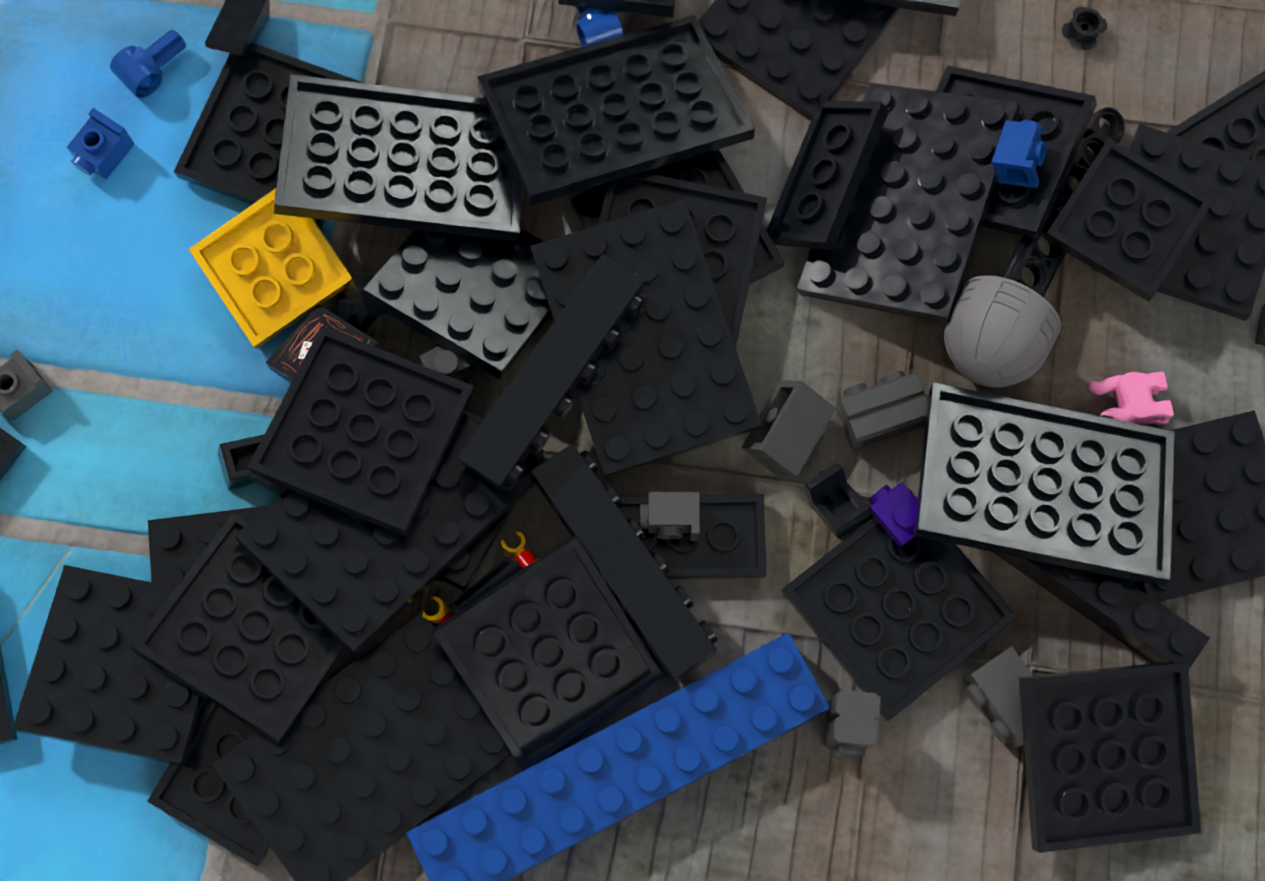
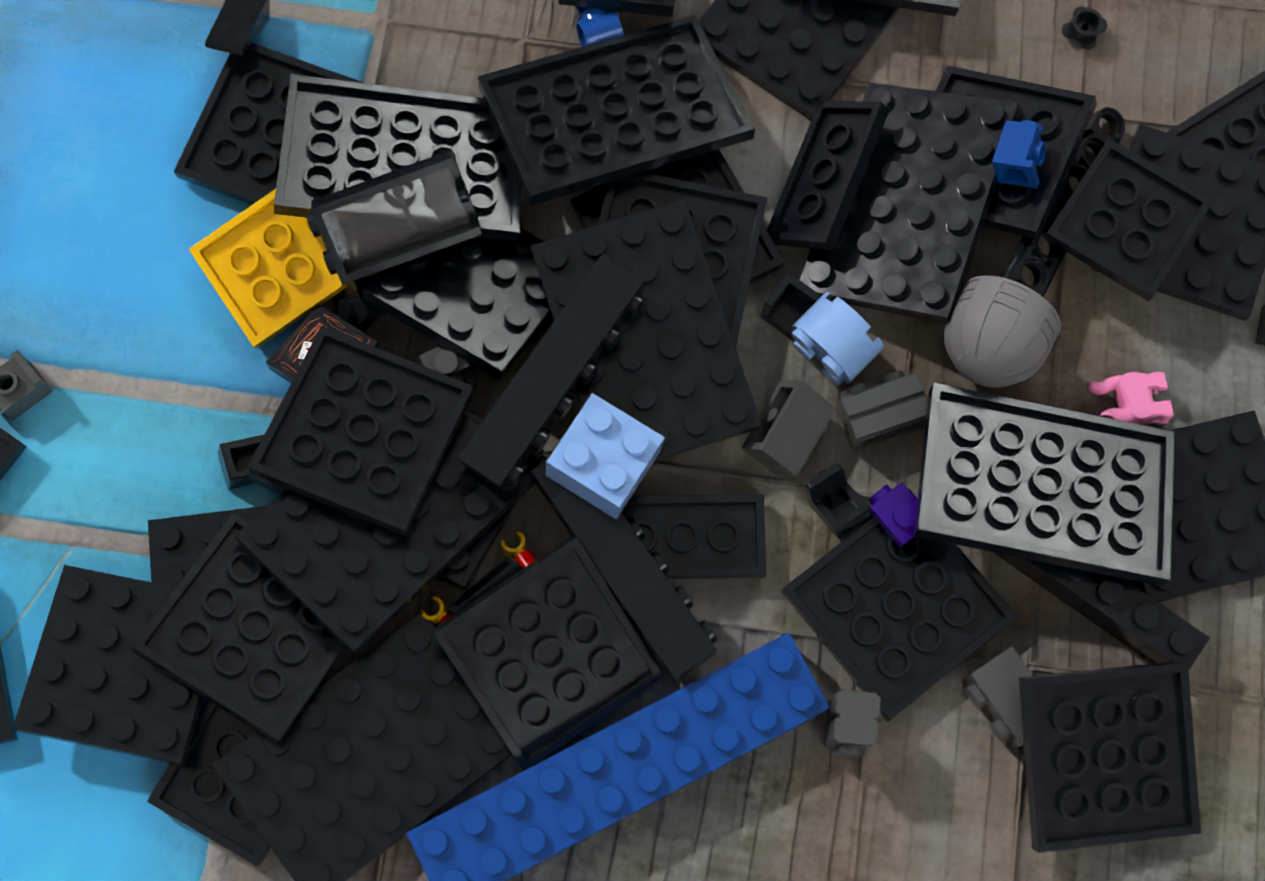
blue brick [67,108,135,180] -> none
blue axle [110,30,186,98] -> none
dark grey brick [640,492,700,541] -> none
none -> door [306,149,482,285]
none -> light blue brick [545,393,665,520]
none -> black panel [760,272,820,340]
none -> light blue brick [791,292,884,387]

